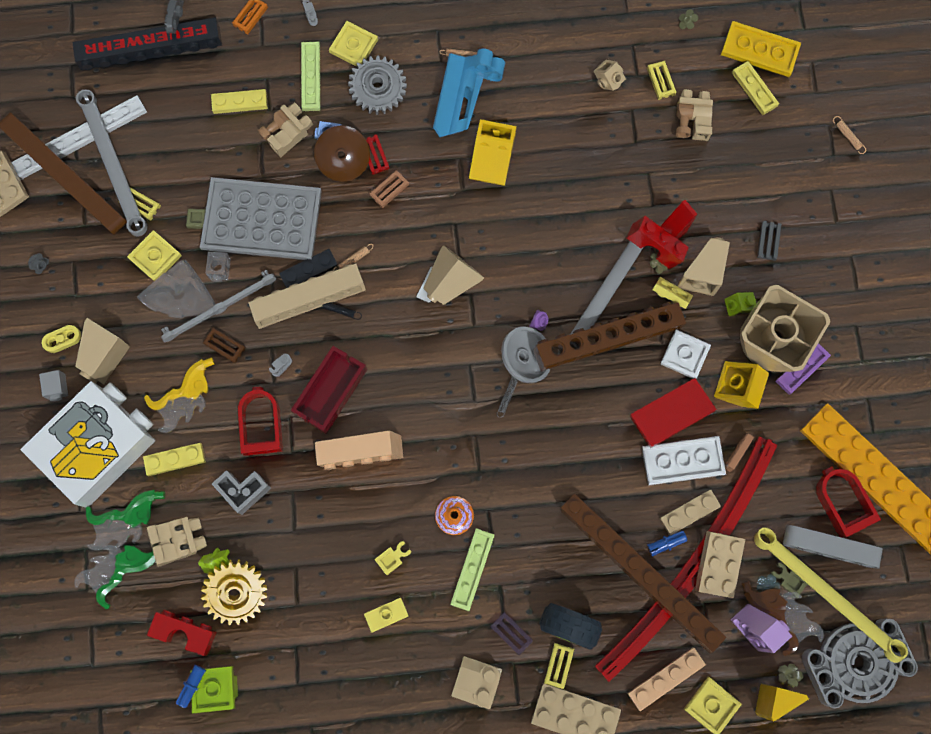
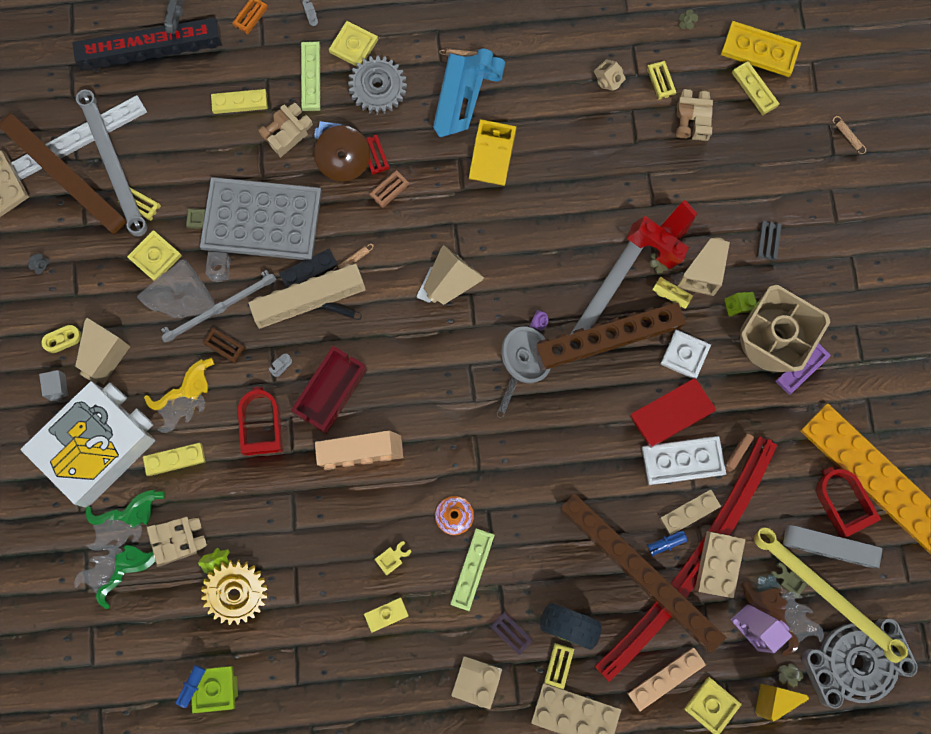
red arch [147,610,217,656] -> none
light grey brick [212,470,271,515] -> none
yellow slope [714,361,769,409] -> none

